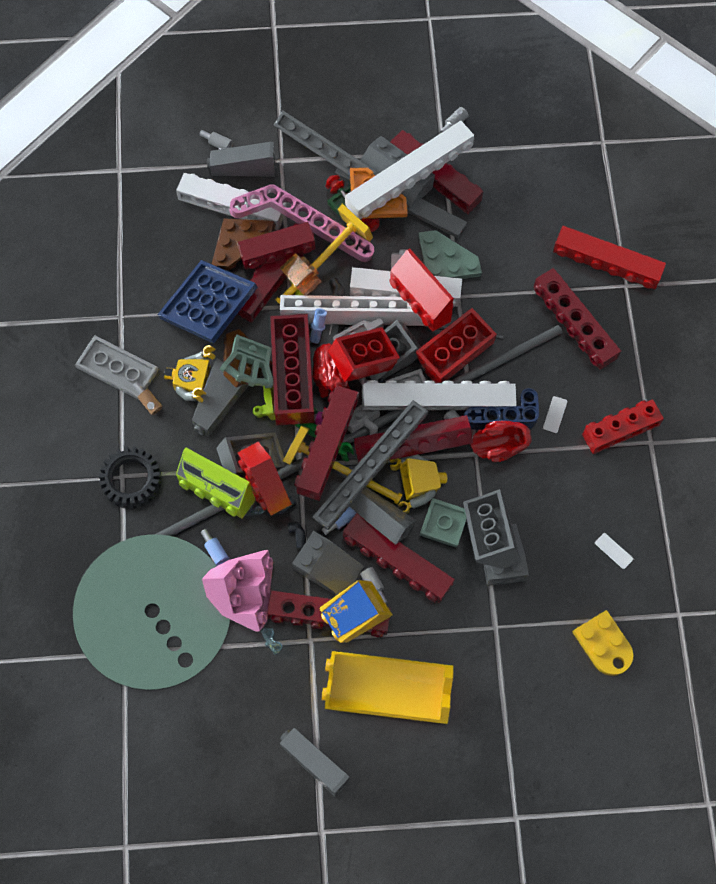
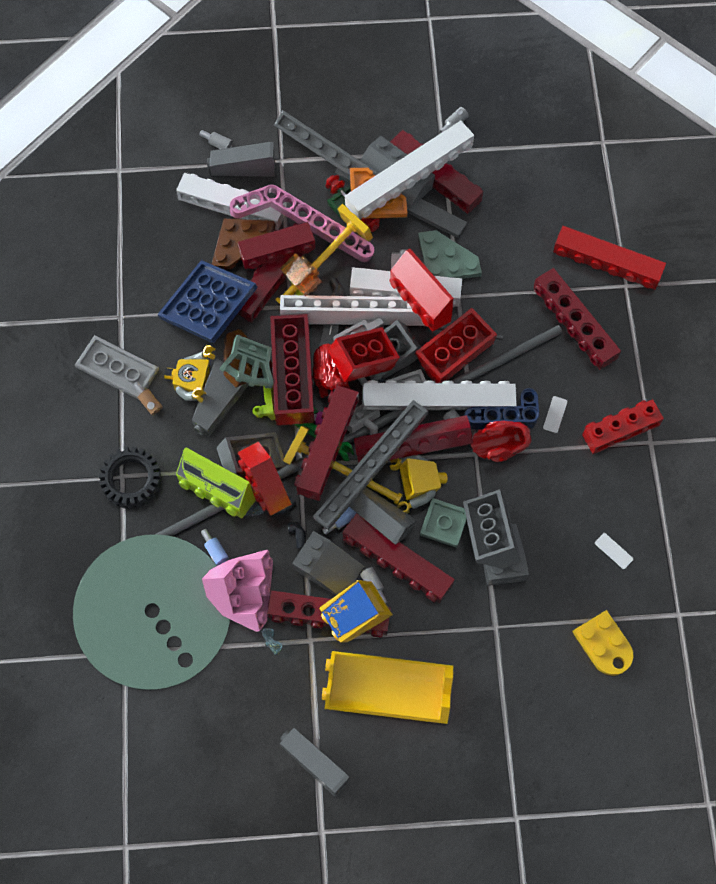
light blue axle [310,308,327,344] -> none

